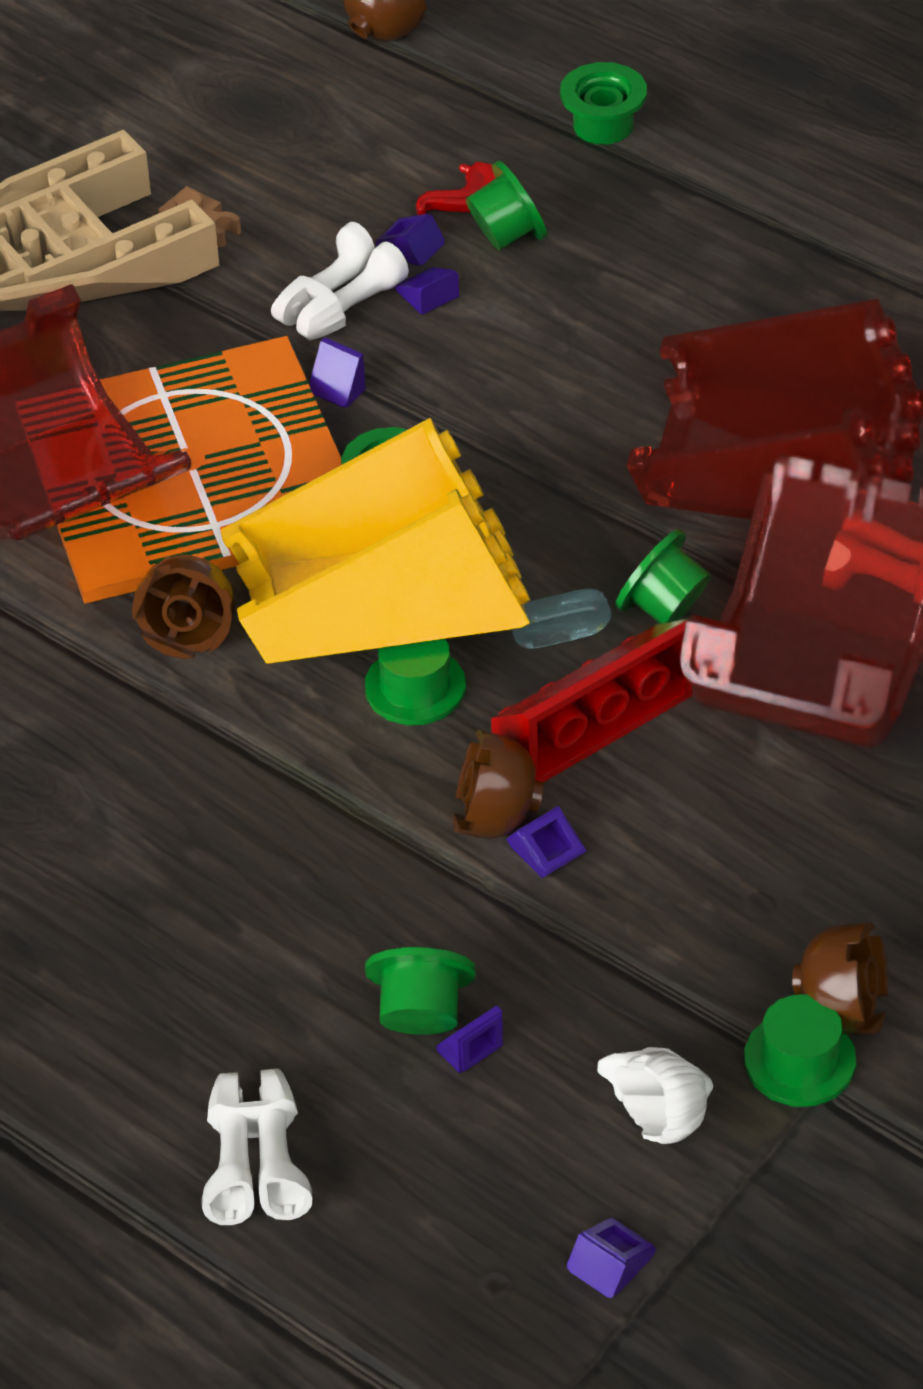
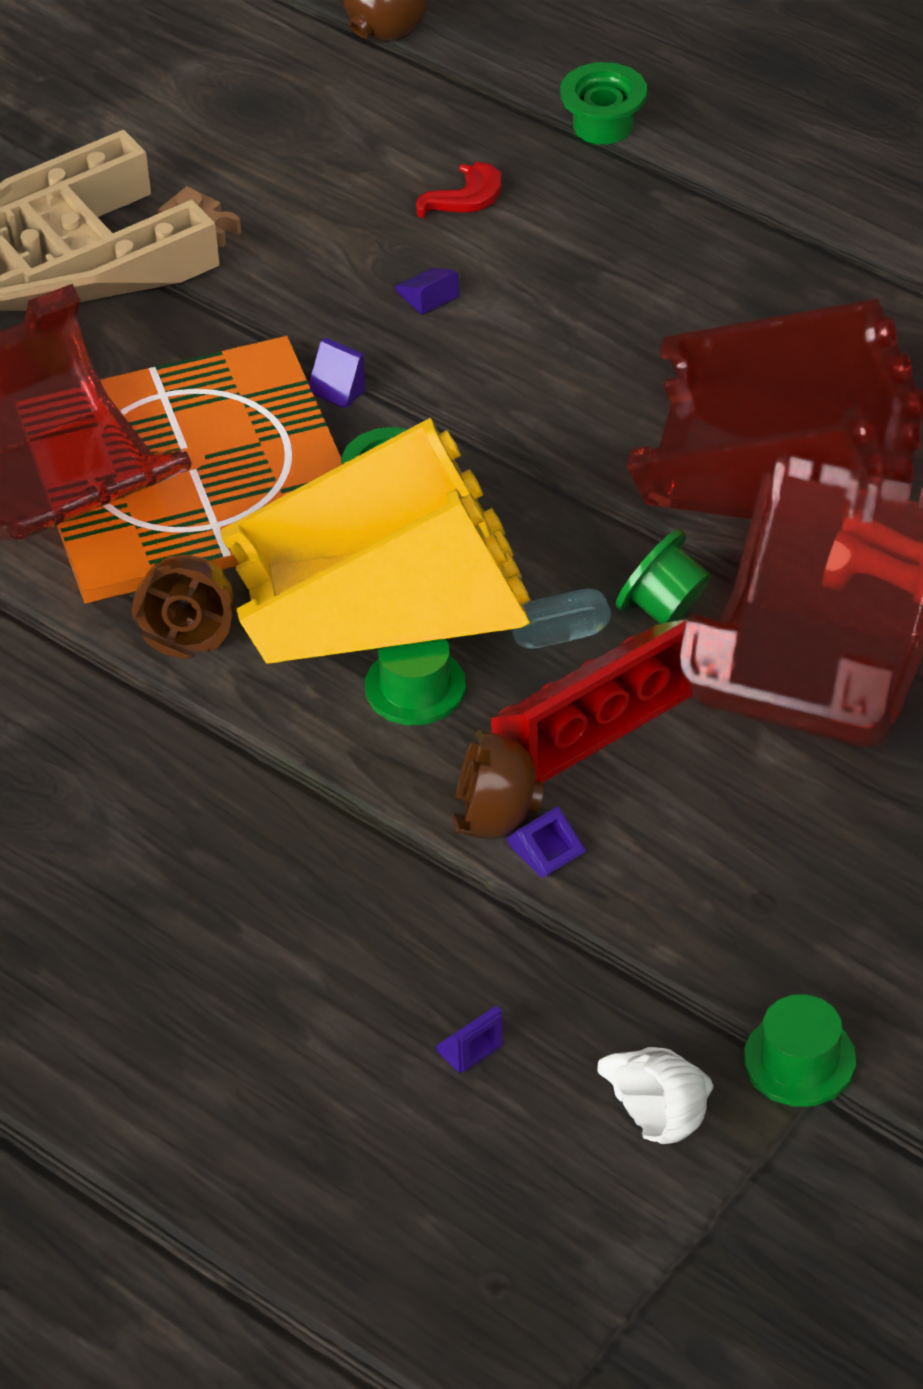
white piece [202,1068,313,1226] -> none
white piece [271,222,409,341] -> none
green piece [365,947,476,1035] -> none
dark purple slope [375,214,445,265] -> none
green piece [465,160,548,251] -> none
dark purple slope [567,1218,657,1298] -> none
reddish brown cylinder [792,922,888,1035] -> none

